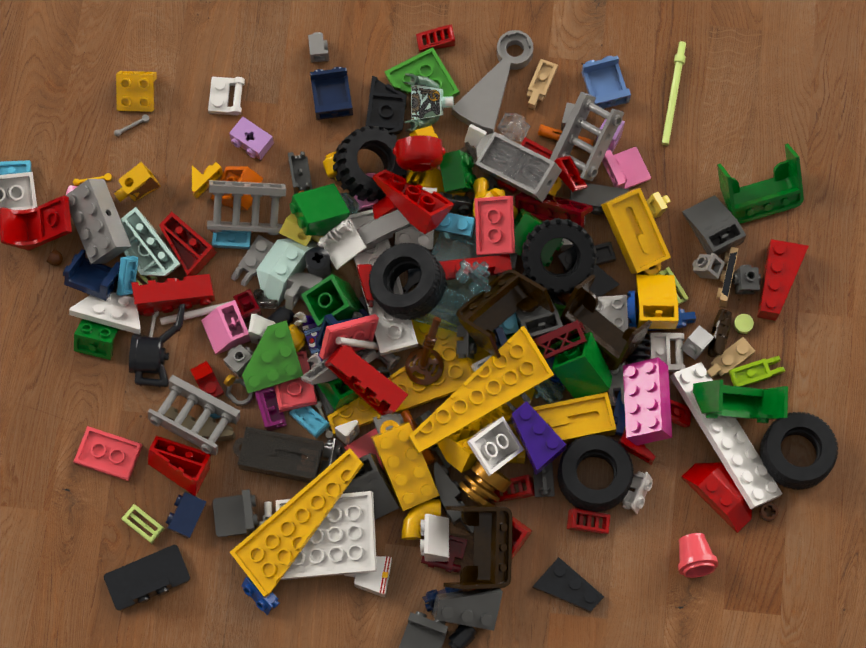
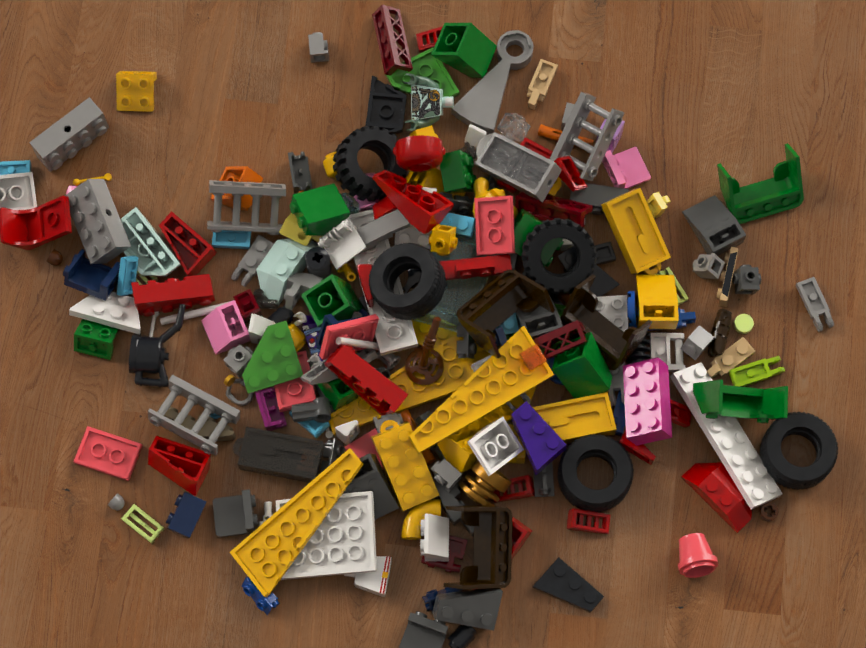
black bracket [104,545,190,611] -> none
light grey hinge [114,115,149,137] -> none
yellow torso [114,162,161,202] -> none
red slope [190,361,225,398] -> none
yellow slope [192,162,223,199] -> none
white plate [208,77,245,115] -> none
lavender brick [229,116,274,160] -> none
dark blue panel [310,67,353,120] -> none
clear light blue hips [455,259,491,295] -> none
clear light blue hips [533,378,565,404] -> none
medium blue panel [582,56,631,109] -> none
white hinge [622,471,653,514] -> none
yellowish green bar [661,41,686,146] -> none
red wedge [757,239,809,321] -> none
none -> light grey brick [29,97,109,172]
none -> light grey hinge [108,493,125,511]
none -> dark grey piece [291,397,331,423]
none -> yellow arm [337,263,356,282]
none -> dark red fence [372,5,413,76]
none -> yellow brick [429,224,458,256]
none -> green slope [431,23,497,78]
none -> light grey brick [431,459,462,493]
none -> clear orange tile [519,344,547,371]
none -> light grey hinge [795,277,834,332]

